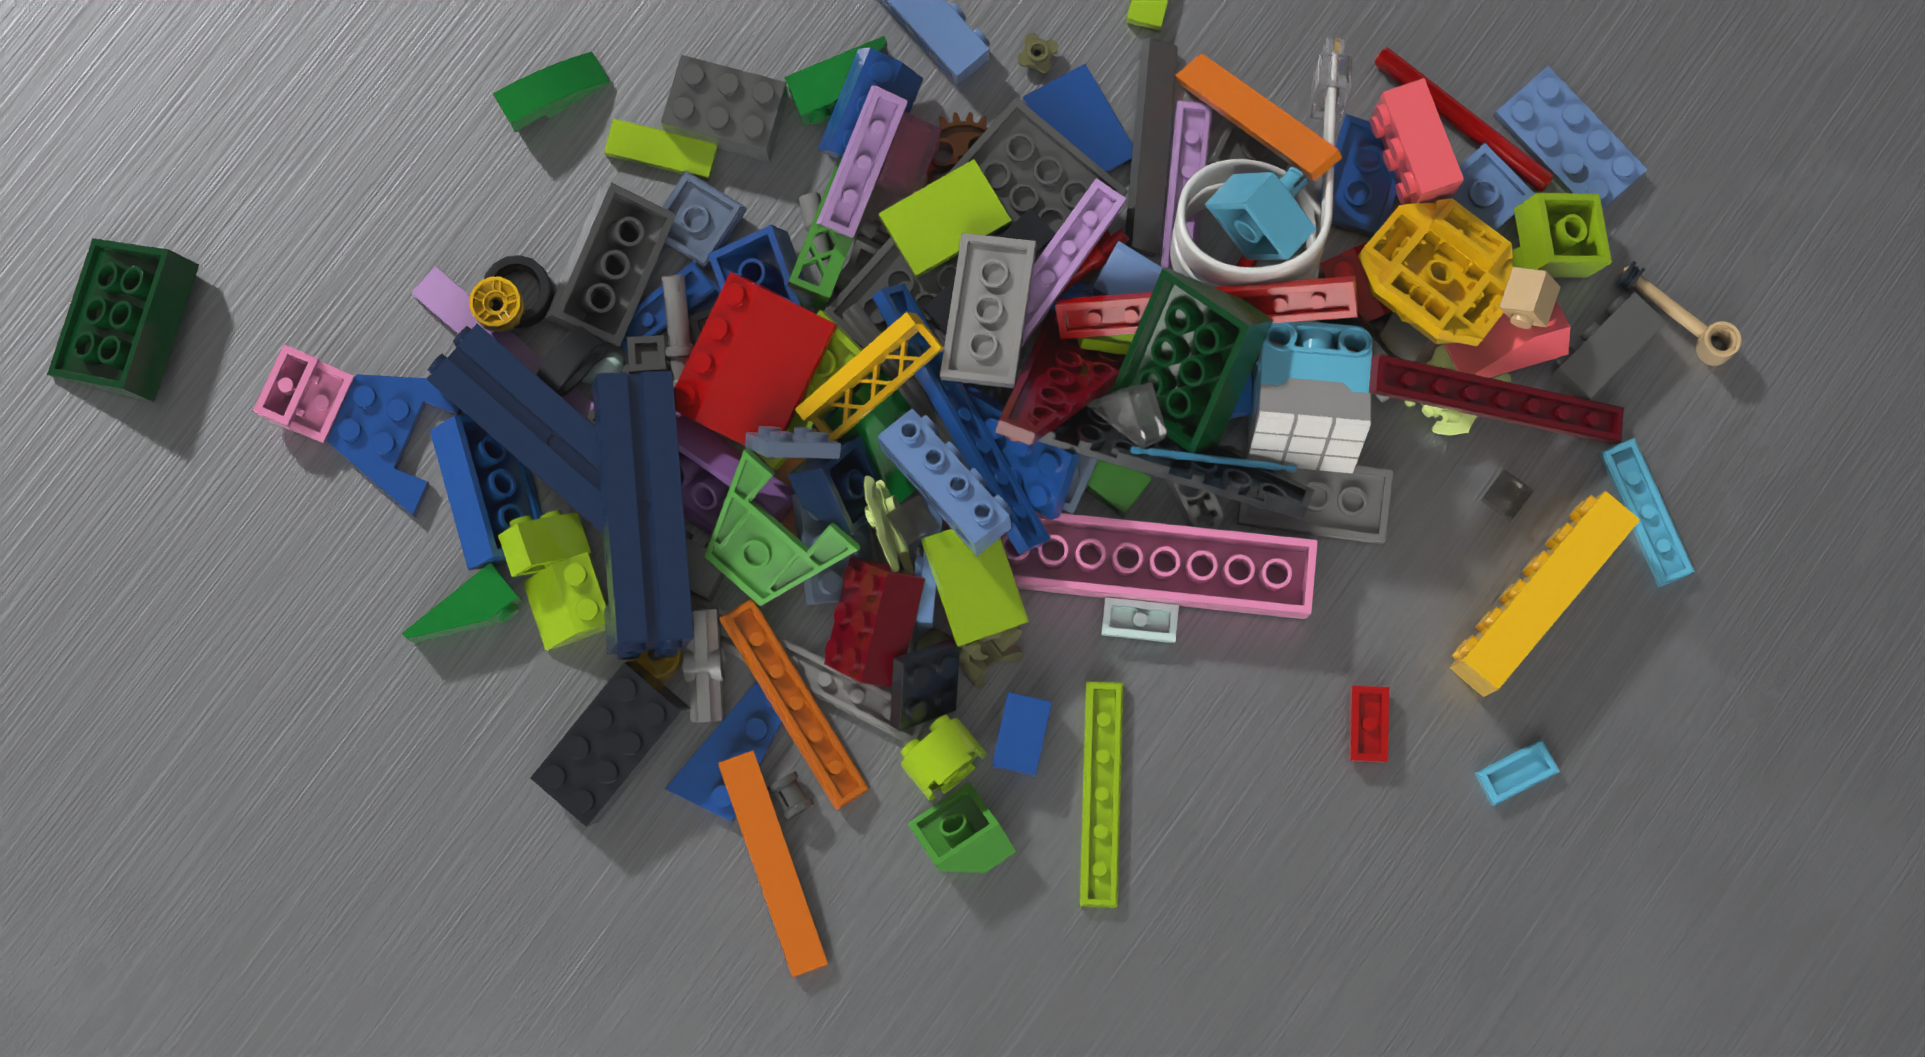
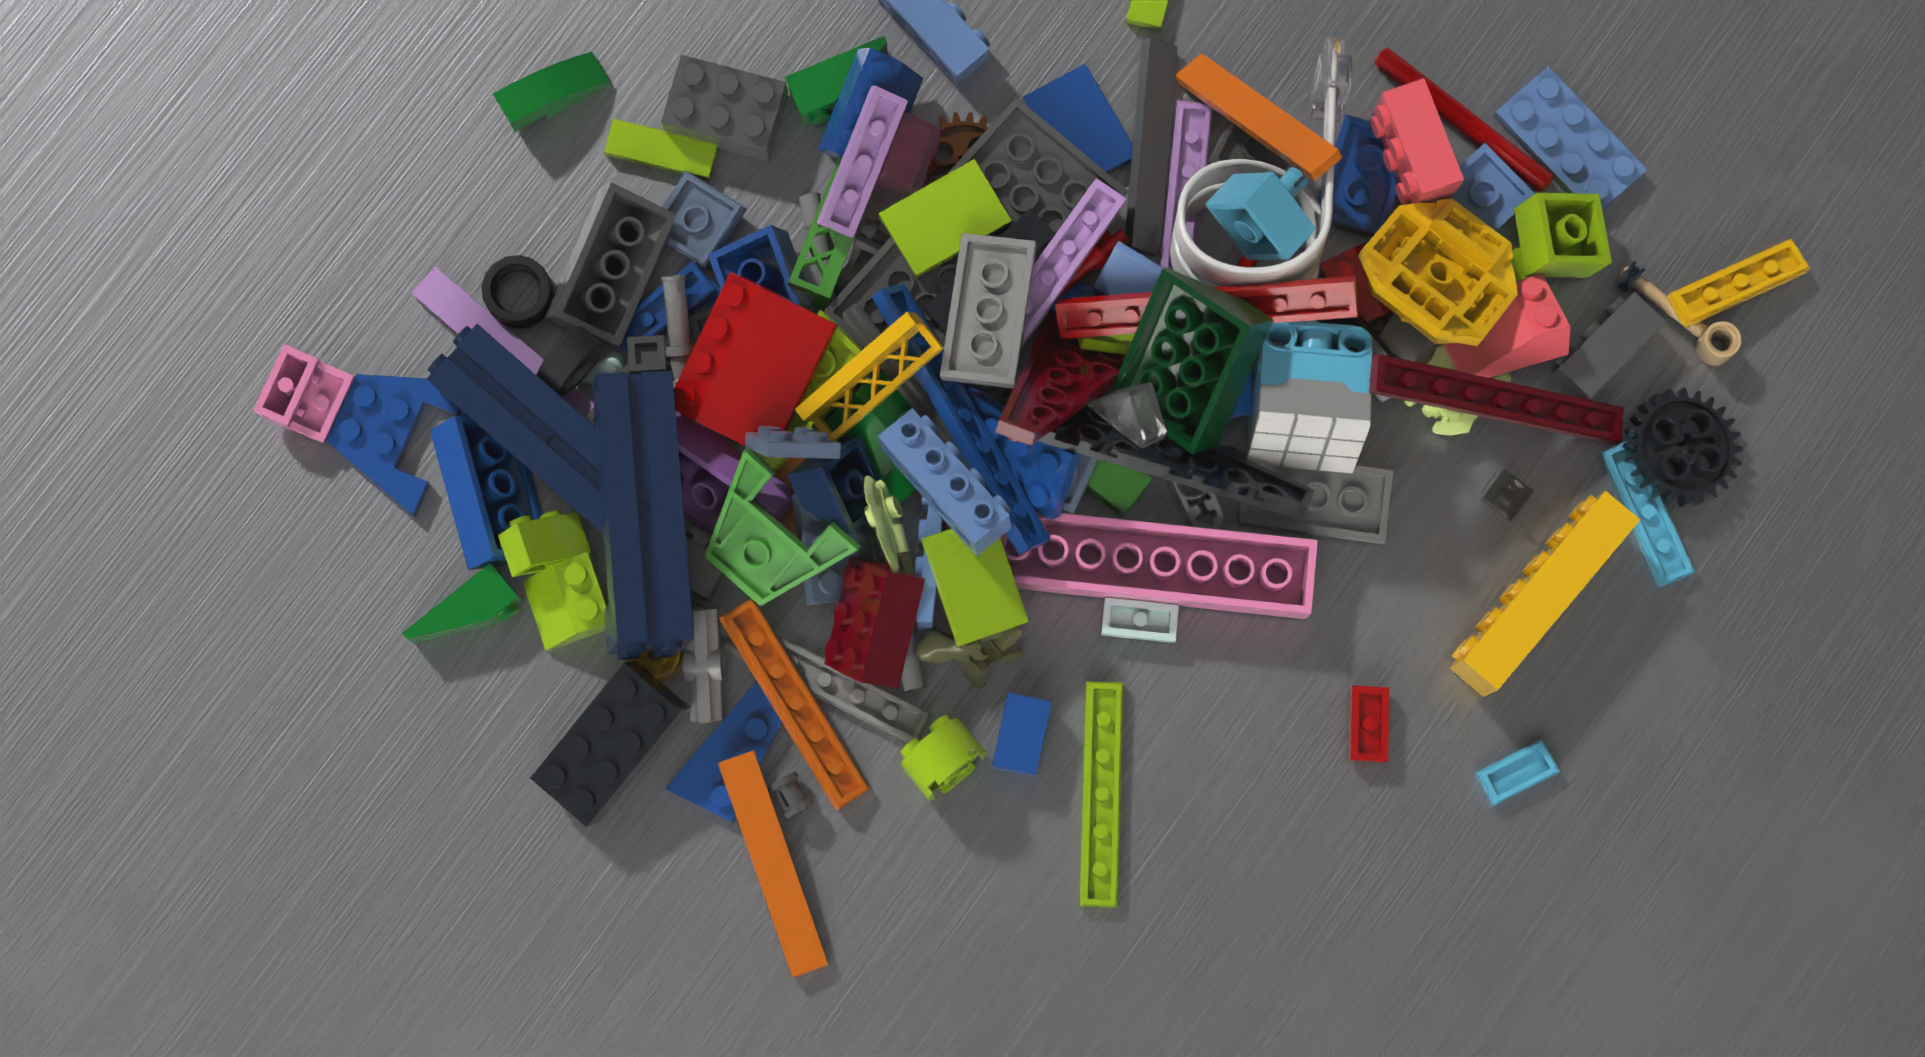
dark green slope [47,238,199,402] -> none
yellow wheel [469,277,525,333] -> none
clear smoke tile [886,495,939,547] -> none
black plate [890,638,960,731] -> none
bright green slope [907,782,1016,873] -> none
olive plate [1017,33,1058,73] -> none
dark azure piece [1131,446,1297,472] -> none
tan brick [1499,267,1560,329] -> none
none -> black gear [1622,388,1743,507]
none -> yellow tile [1667,238,1810,328]

